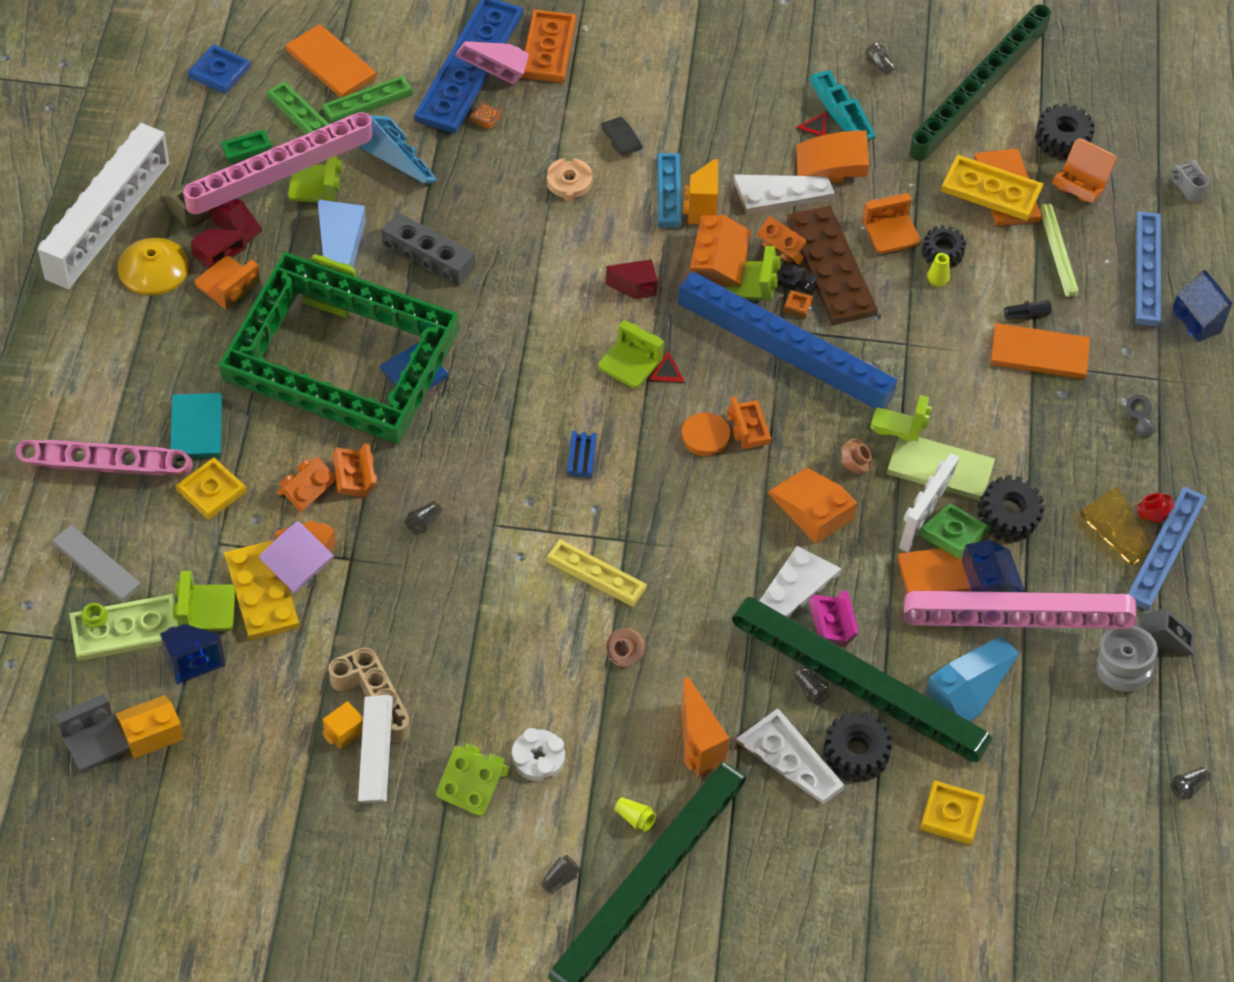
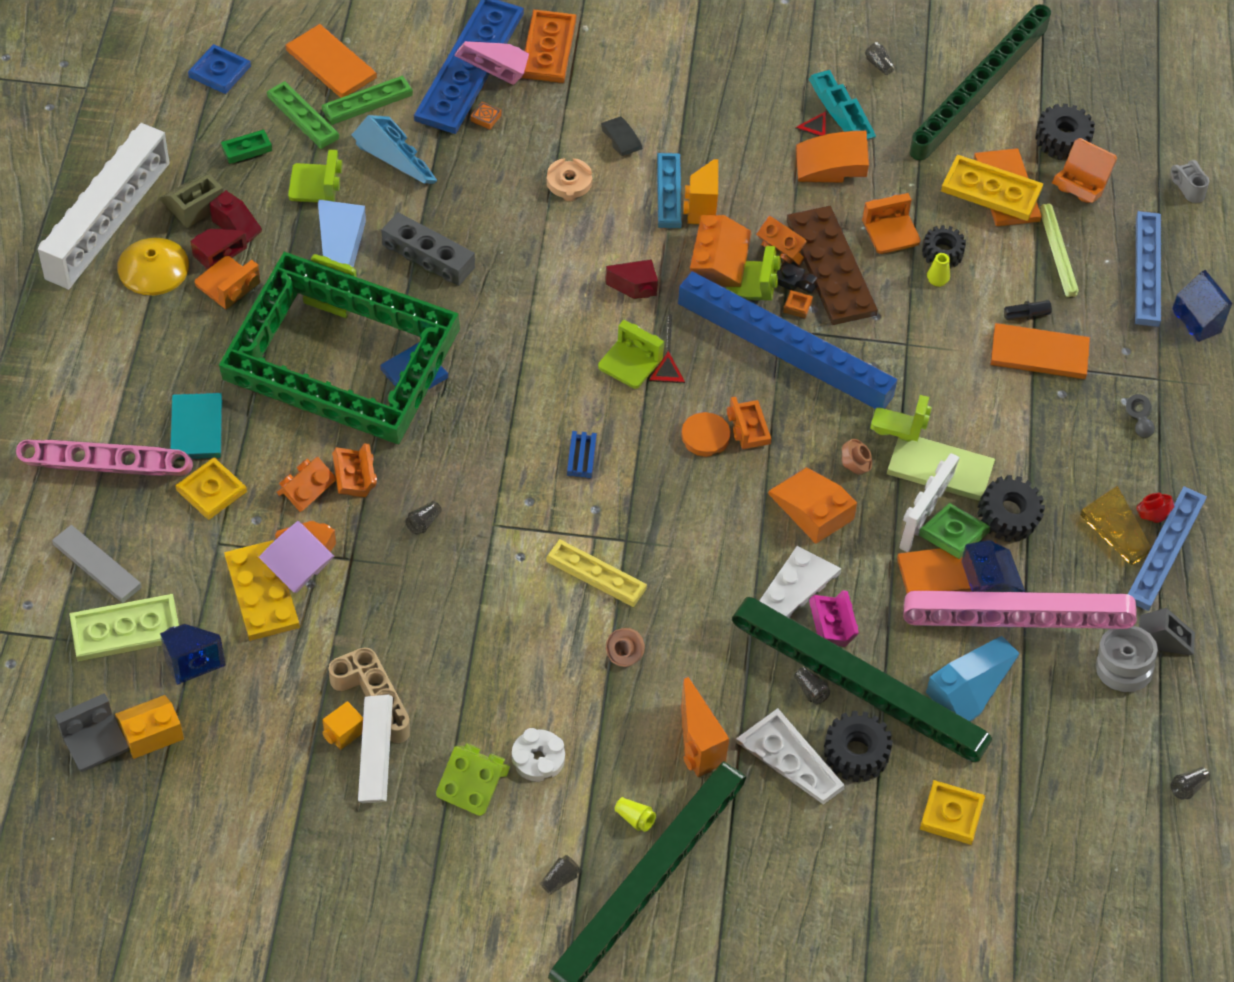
lime plate [81,603,108,628] -> none
lime bracket [173,571,236,632] -> none
bright pink beam [184,112,372,214] -> none
white wing [734,175,835,215] -> none

